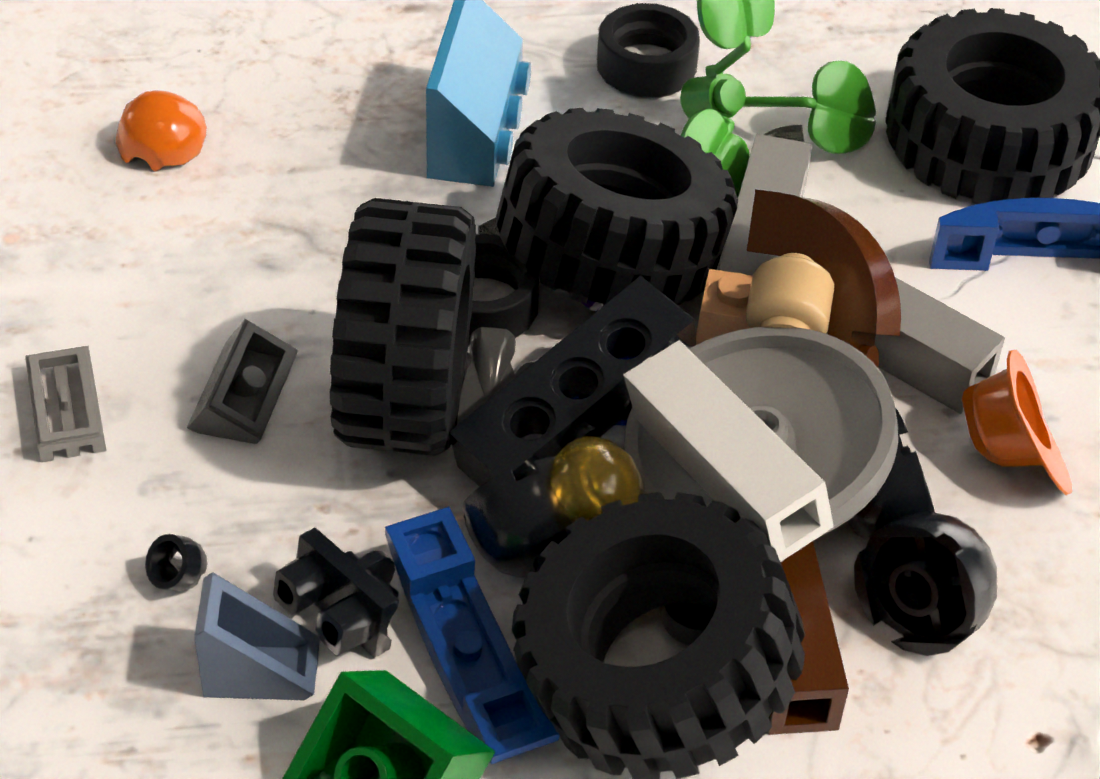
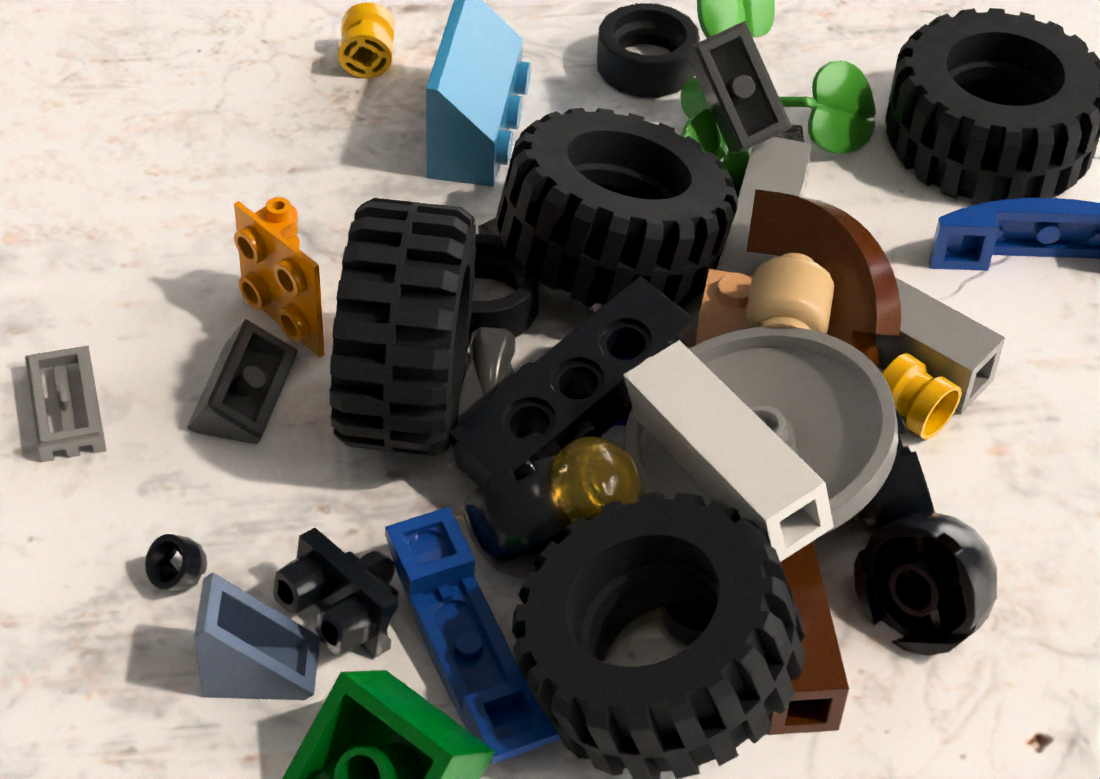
orange hair [115,90,207,171] -> none
orange piece [962,350,1072,495] -> none
none -> light orange hinge [234,197,325,358]
none -> yellow wheel [338,2,395,78]
none -> dark grey slope [685,21,792,154]
none -> yellow wheel [882,353,962,440]

